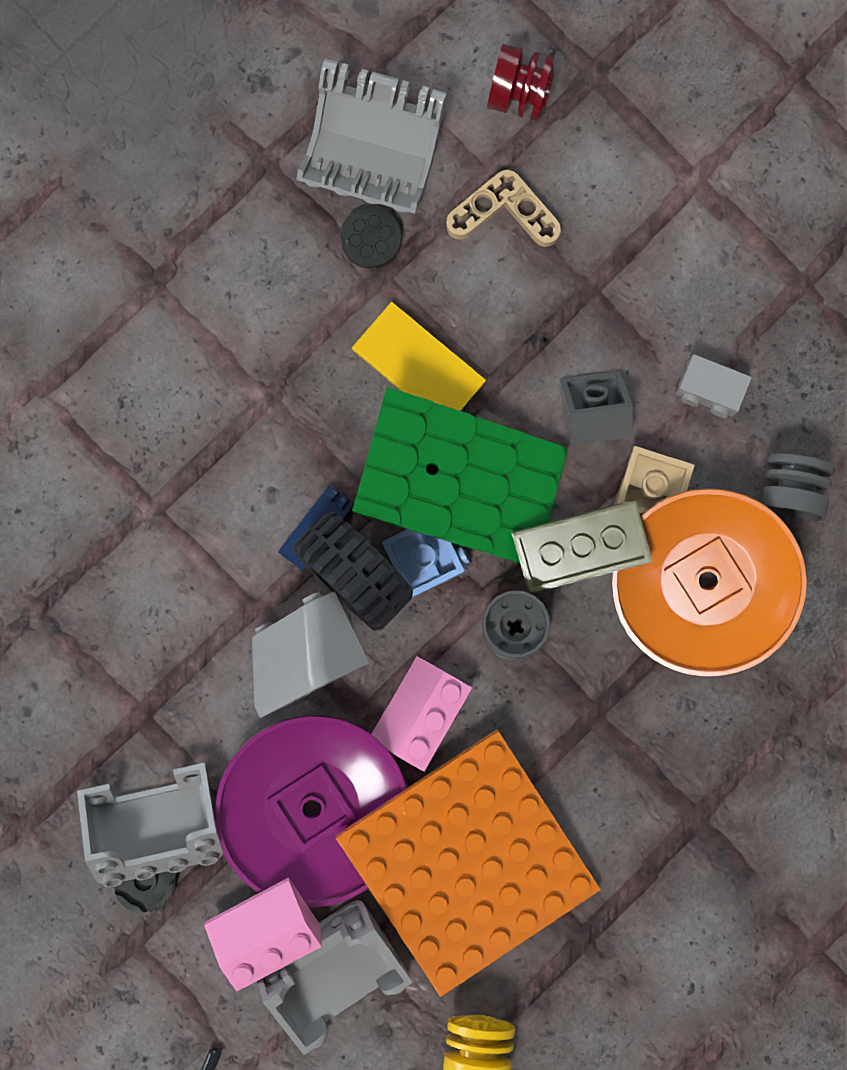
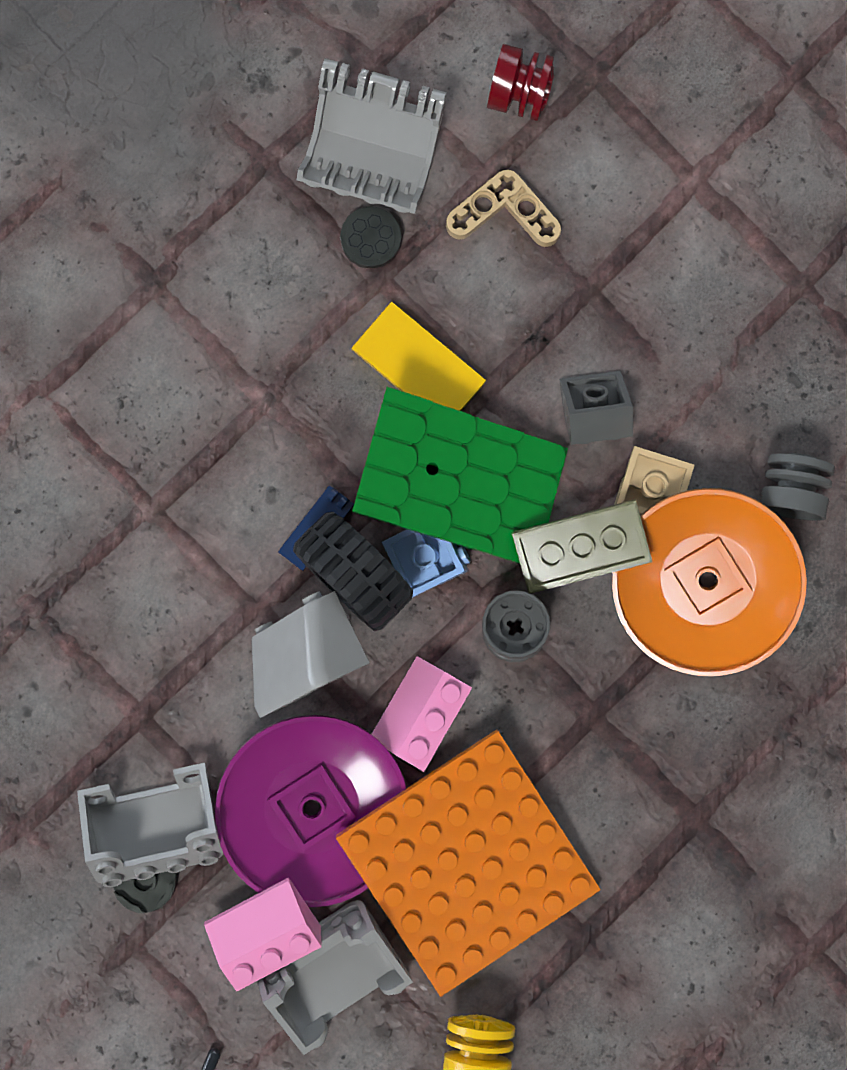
light grey brick [675,354,752,418] -> none

